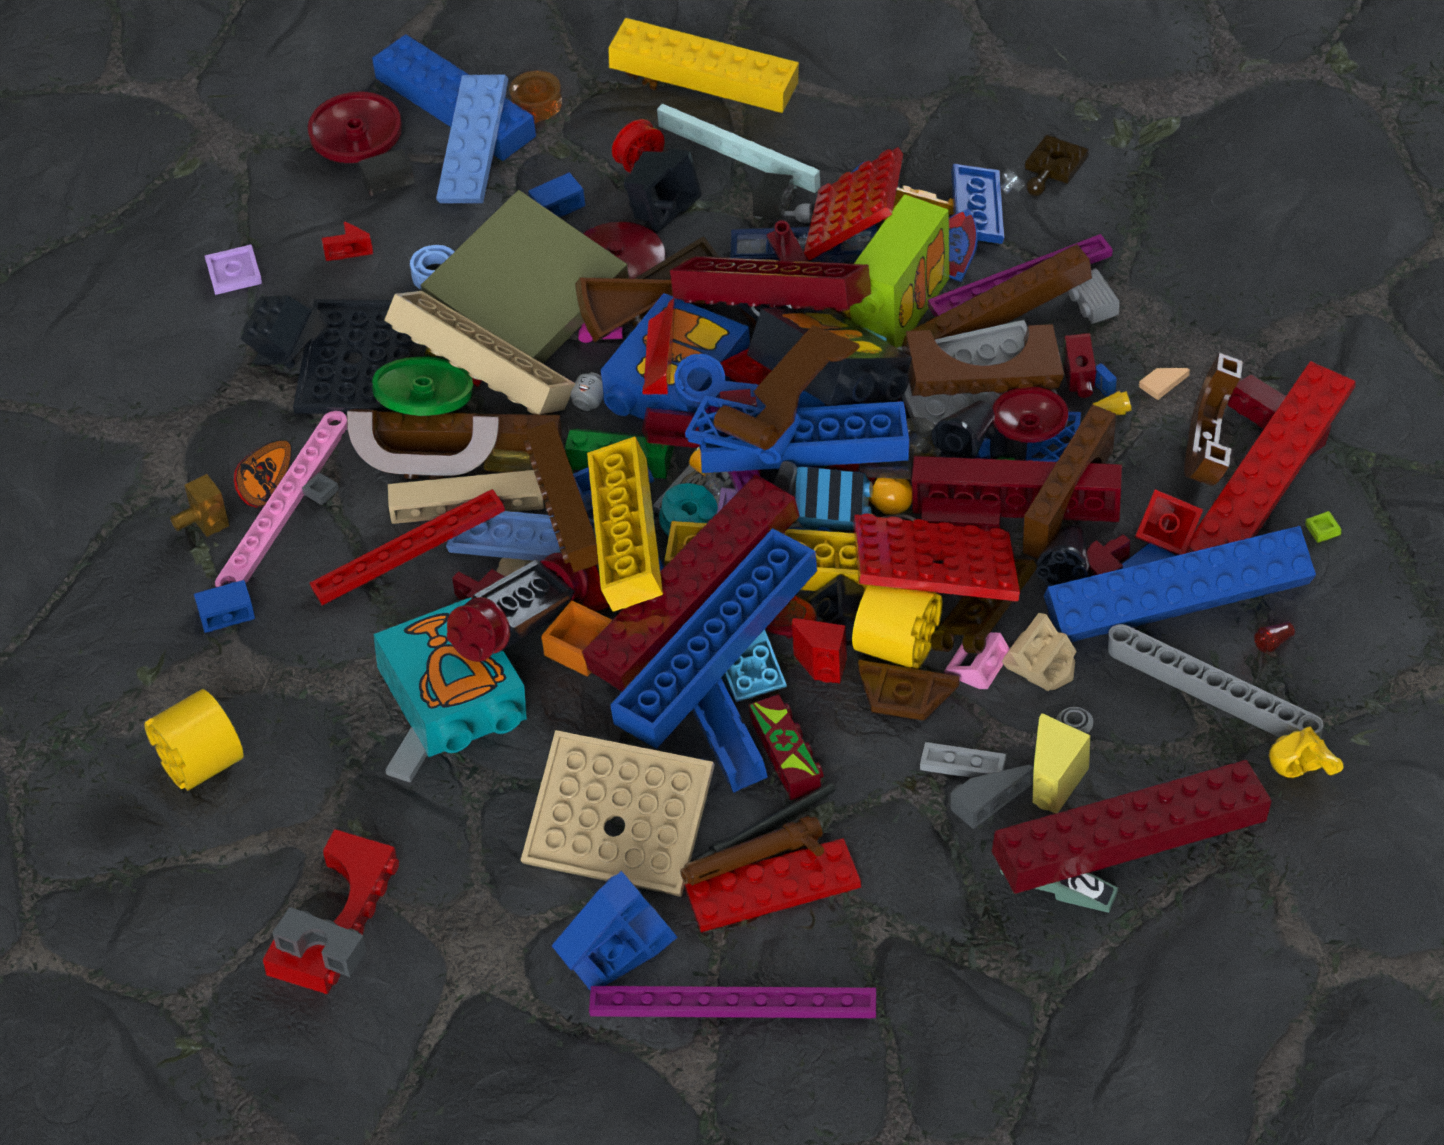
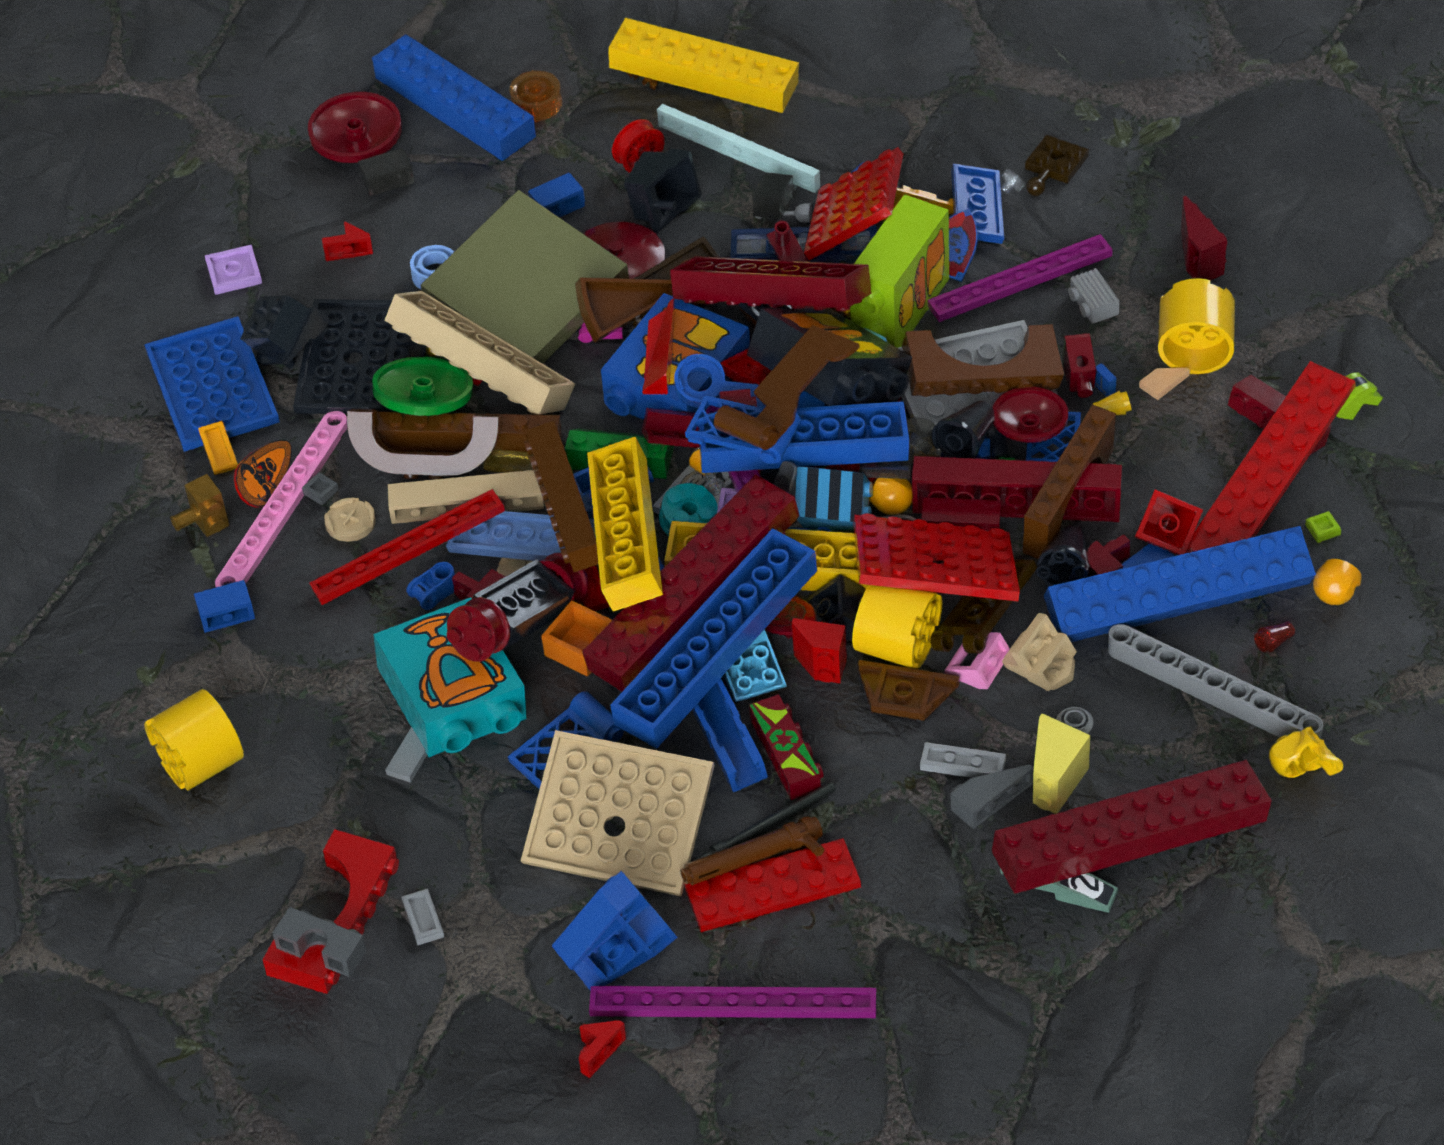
medium blue plate [436,74,508,203] -> none
light grey head [570,372,604,411] -> none
reddish brown brick [910,244,1092,340] -> none
reddish brown arch [1184,352,1243,486] -> none
none -> blue plate [144,316,280,452]
none -> light orange tile [198,421,238,475]
none -> tan tile [324,497,376,542]
none -> light grey tile [401,889,444,945]
none -> blue piece [406,562,455,610]
none -> blue piece [508,691,623,790]
none -> red slope [579,1020,626,1078]
none -> yellow brick [1158,279,1235,374]
none -> dark red slope [1181,196,1228,281]
none -> light orange helmet [1313,559,1362,605]
none -> lime brick [1336,372,1383,420]

